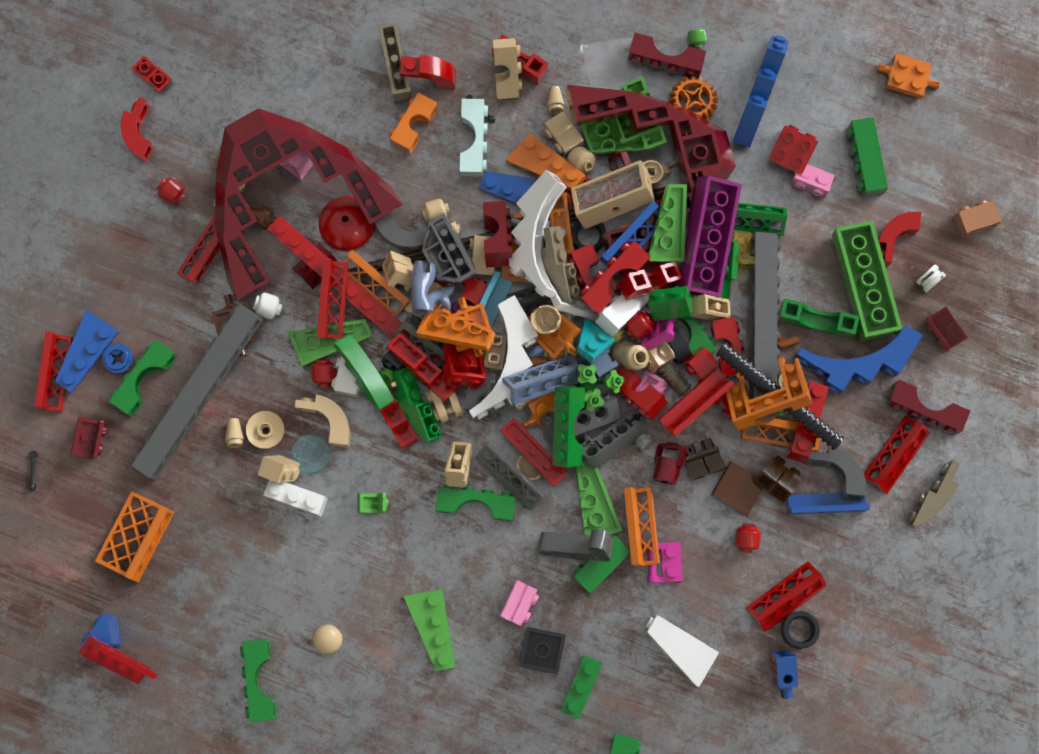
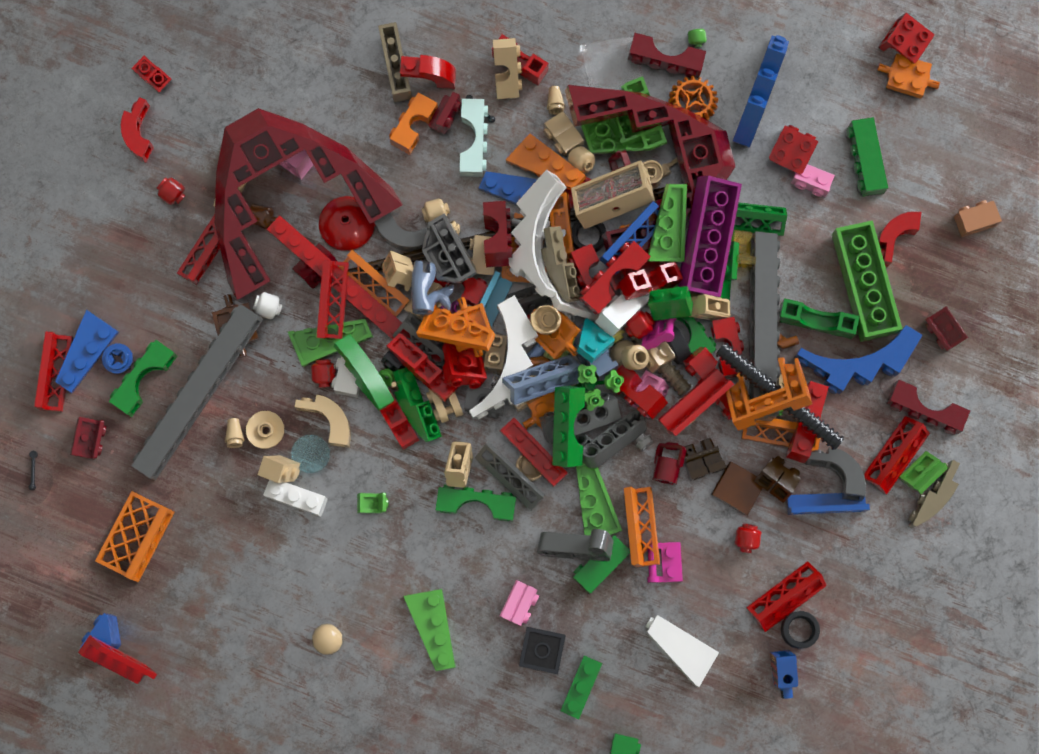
green arch [240,639,276,722] -> none
white wheel [916,264,946,293] -> none
none -> dark red bracket [428,92,462,135]
none -> red bracket [878,13,934,64]
none -> bright green plate [899,451,948,494]

